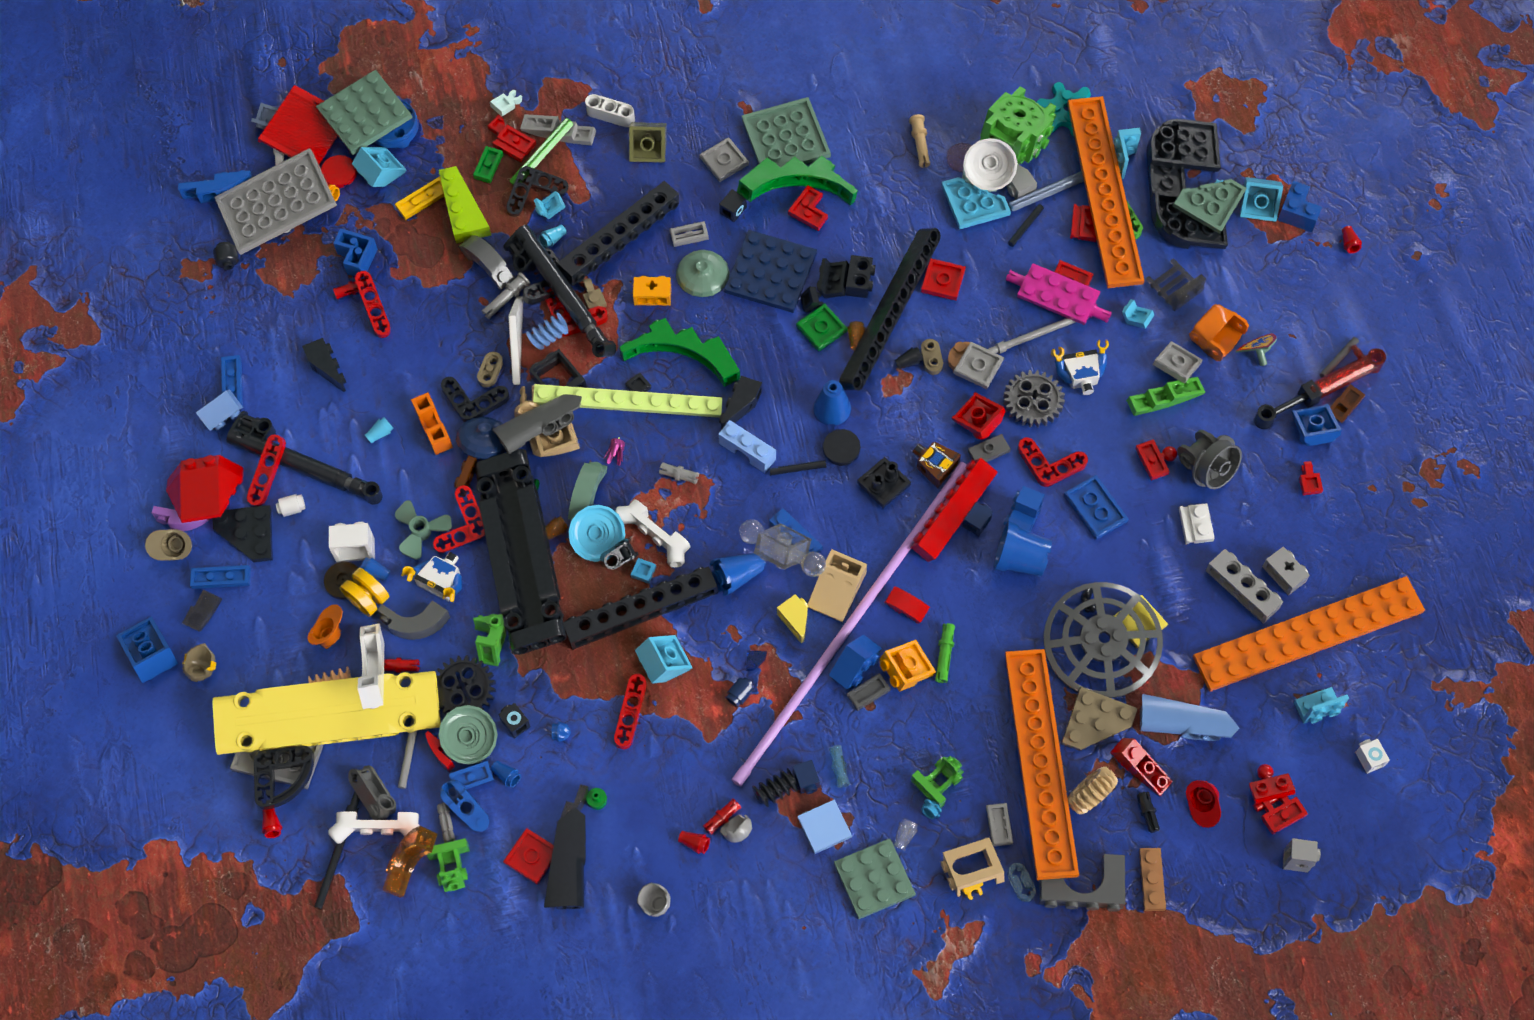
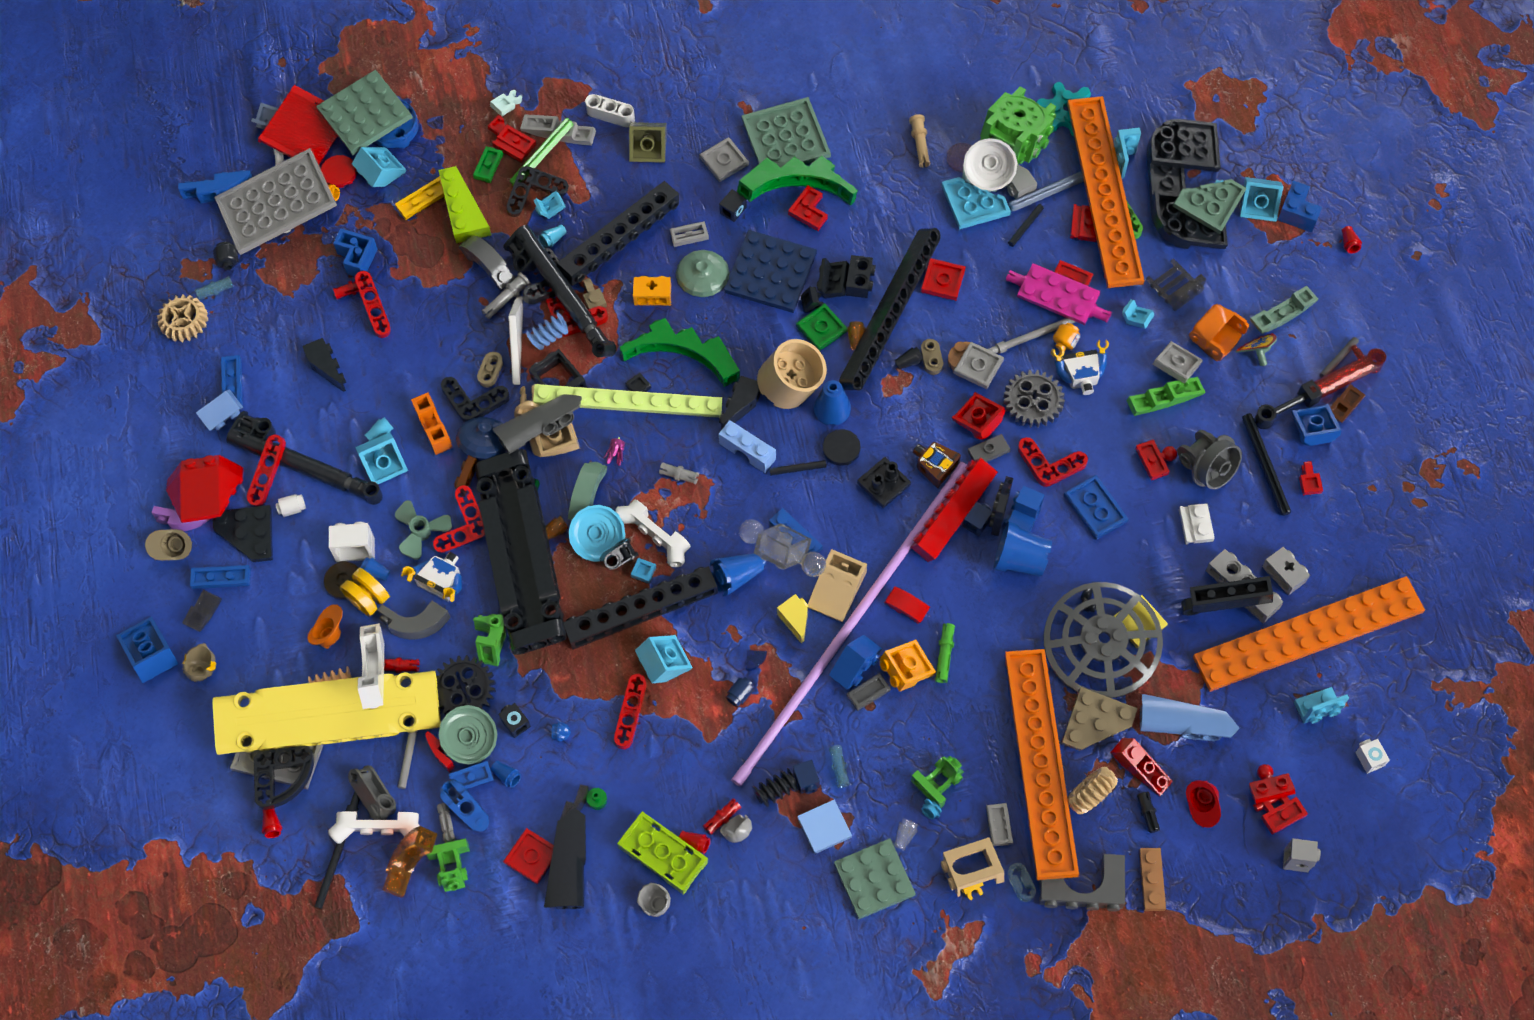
none -> tan gear [157,294,208,343]
none -> clear light blue pin [195,276,234,300]
none -> medium azure slope [355,432,408,484]
none -> lime piece [617,811,708,895]
none -> tan brick [757,339,827,409]
none -> black plate [989,476,1013,536]
none -> light orange head [1053,323,1081,351]
none -> black hinge [1181,576,1273,616]
none -> black axle [1242,413,1291,516]
none -> sand green slope [1250,286,1318,333]

